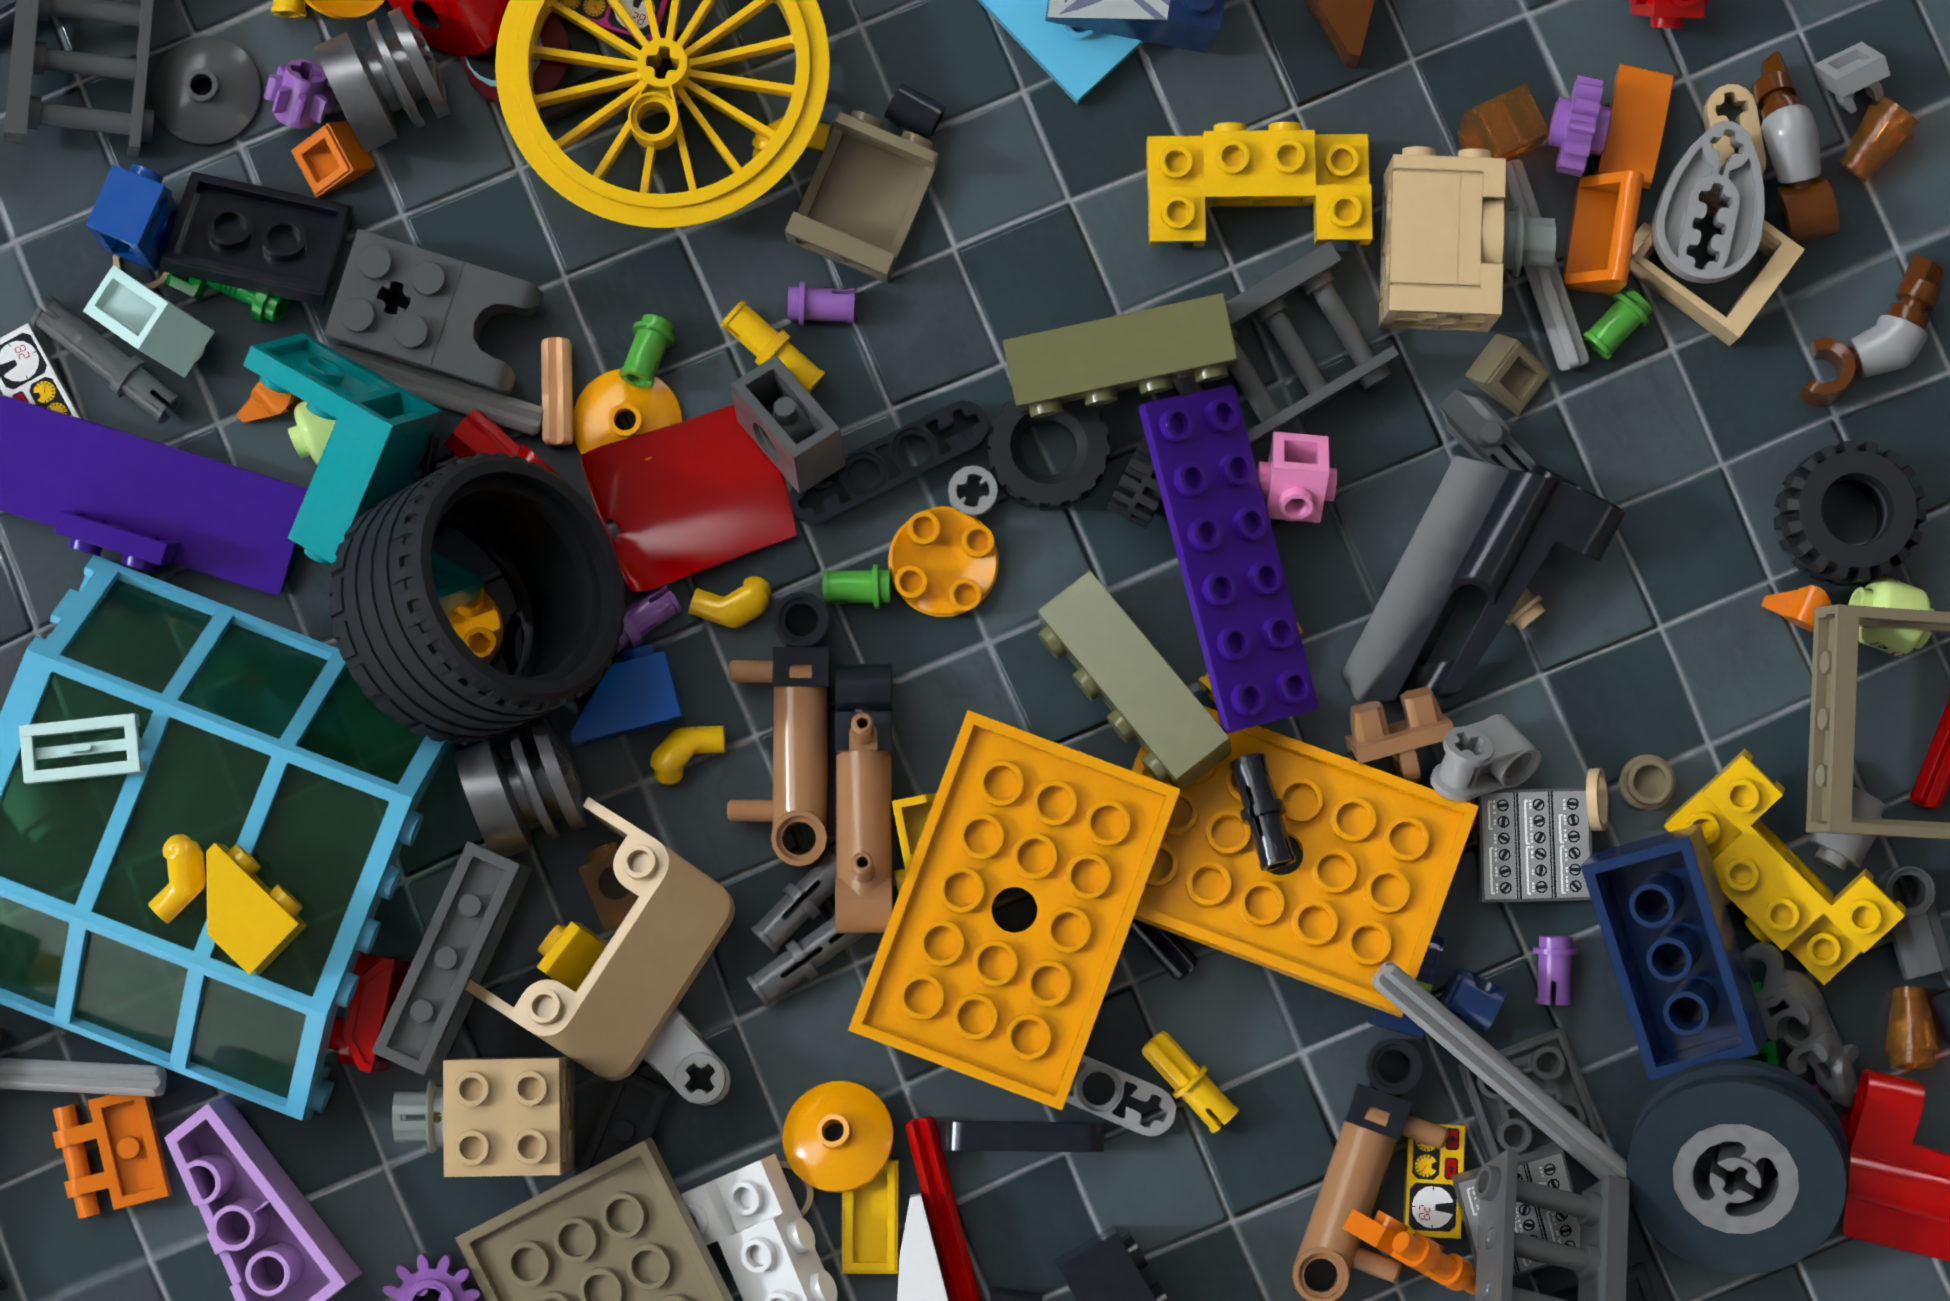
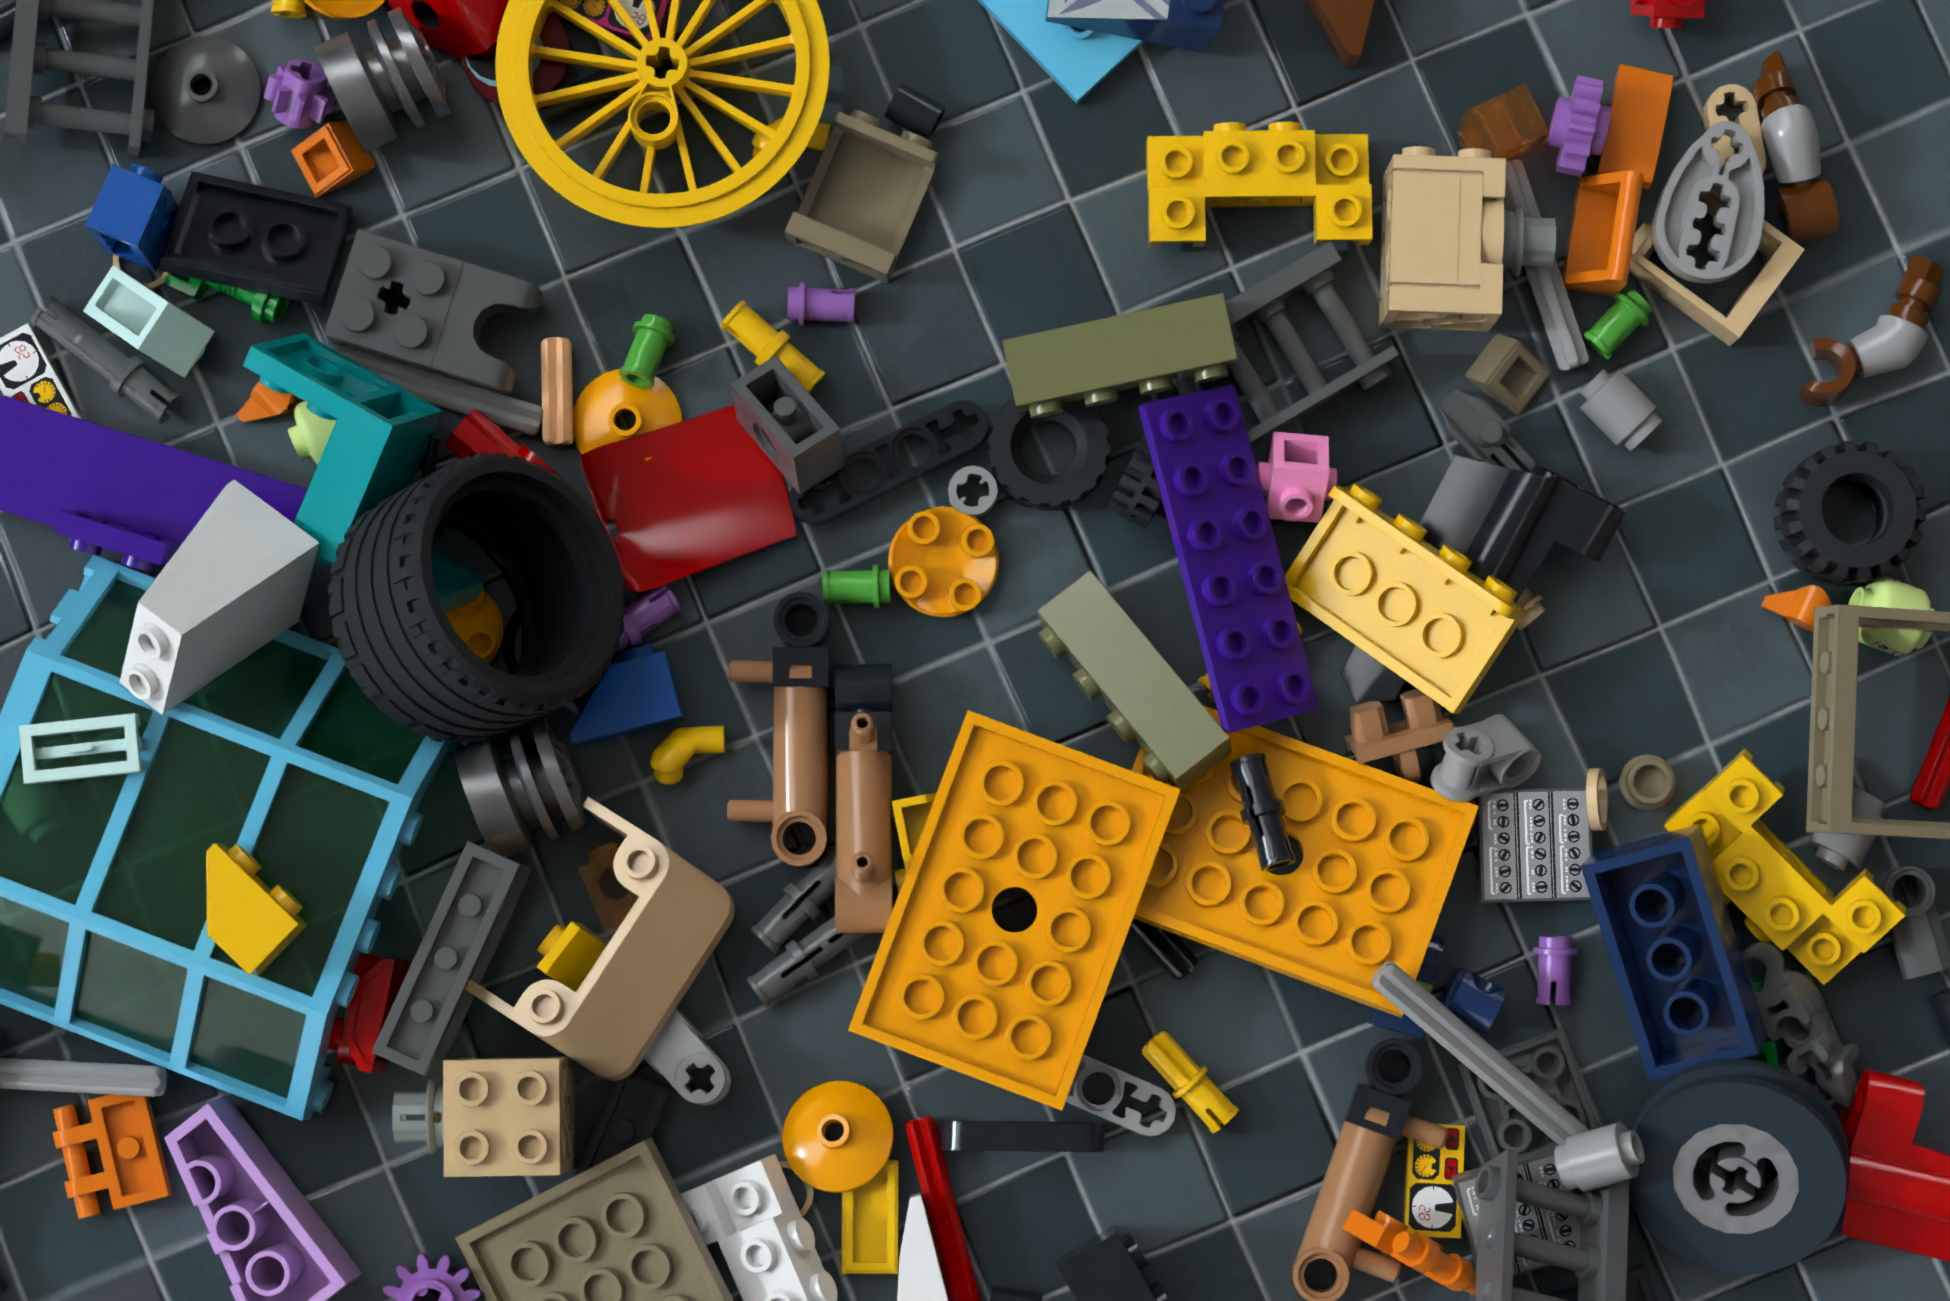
yellow arm [148,834,206,924] -> none
yellow arm [688,576,771,628] -> none
light grey tile [1813,41,1891,114] -> none
clear orange cone [1839,97,1918,182] -> none
clear orange cone [1884,986,1941,1070] -> none
none -> white slope [119,479,320,715]
none -> yellow bracket [1285,483,1527,714]
none -> light grey brick [1554,1122,1645,1192]
none -> light grey brick [1580,369,1662,451]

